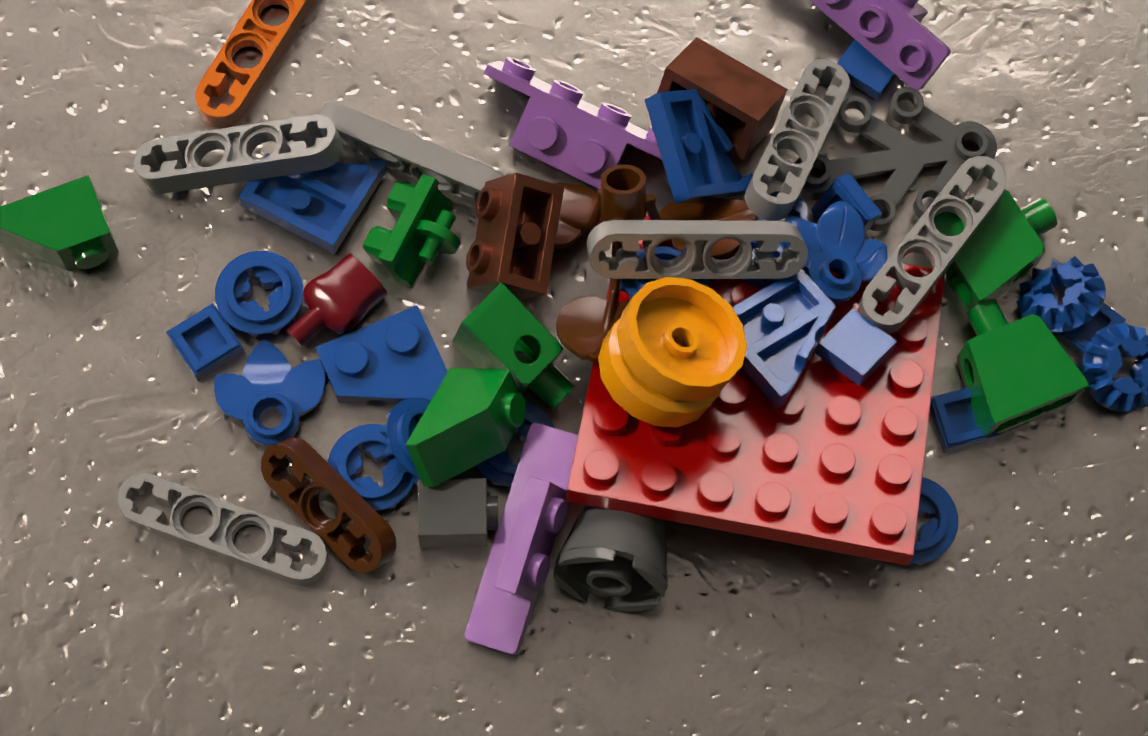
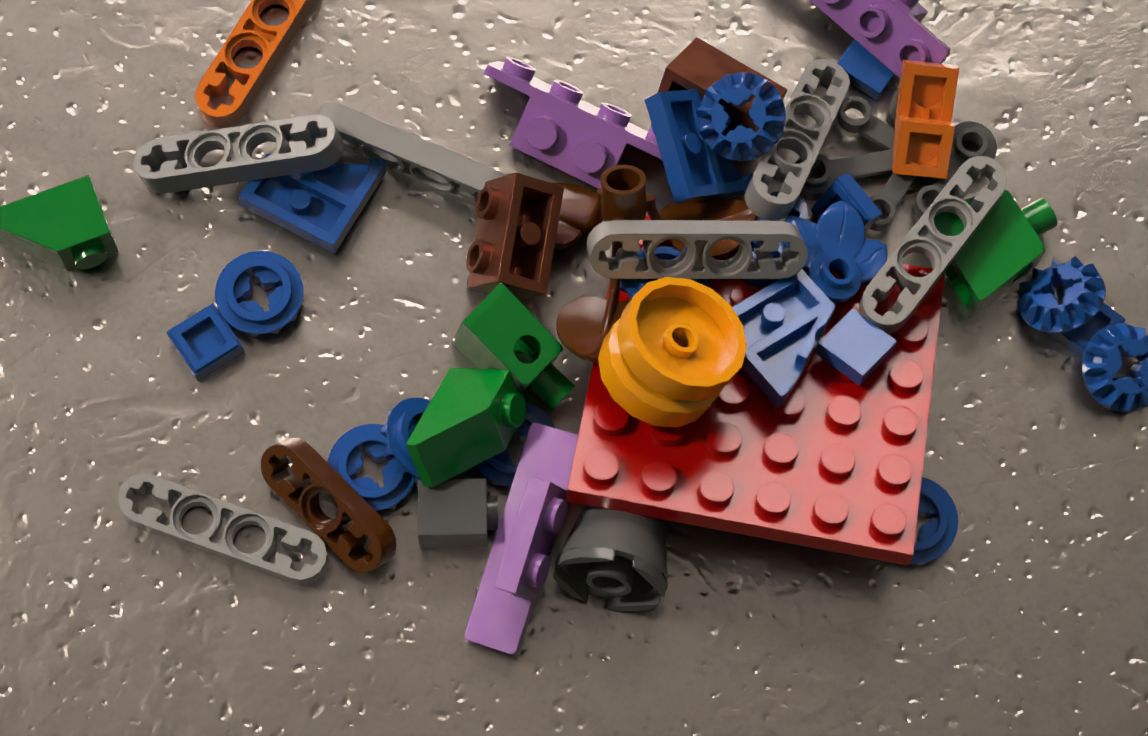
blue plate [214,340,326,447] -> none
dark red piece [286,253,388,347] -> none
blue wing [316,305,448,405] -> none
green hips [363,174,461,287] -> none
blue tile [930,388,999,453] -> none
green torso [957,299,1089,437] -> none
none -> blue gear [697,72,786,161]
none -> orange slope [892,60,959,179]

